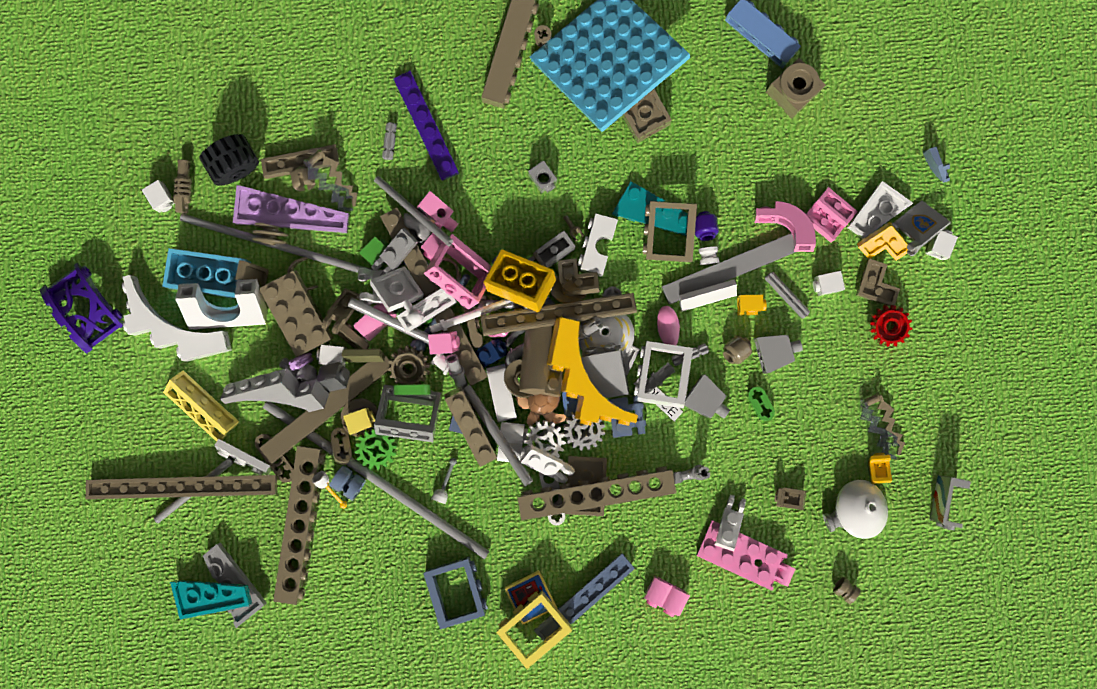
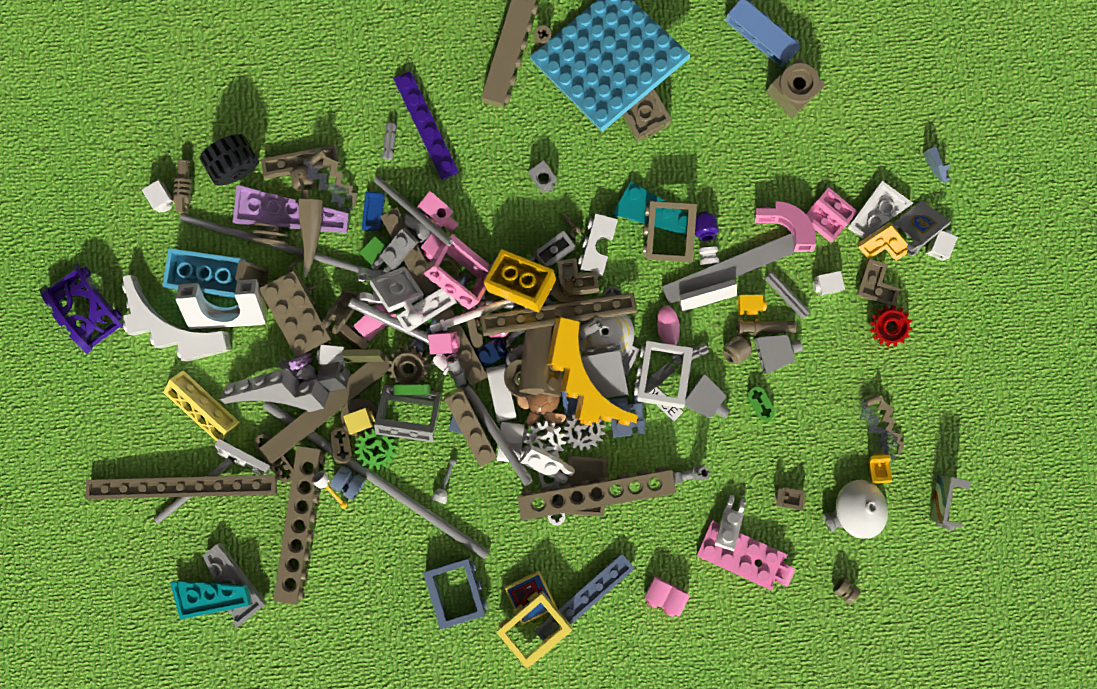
none -> dark tan piece [299,190,323,277]
none -> blue tile [362,192,385,232]
none -> dark tan pin [736,319,797,336]

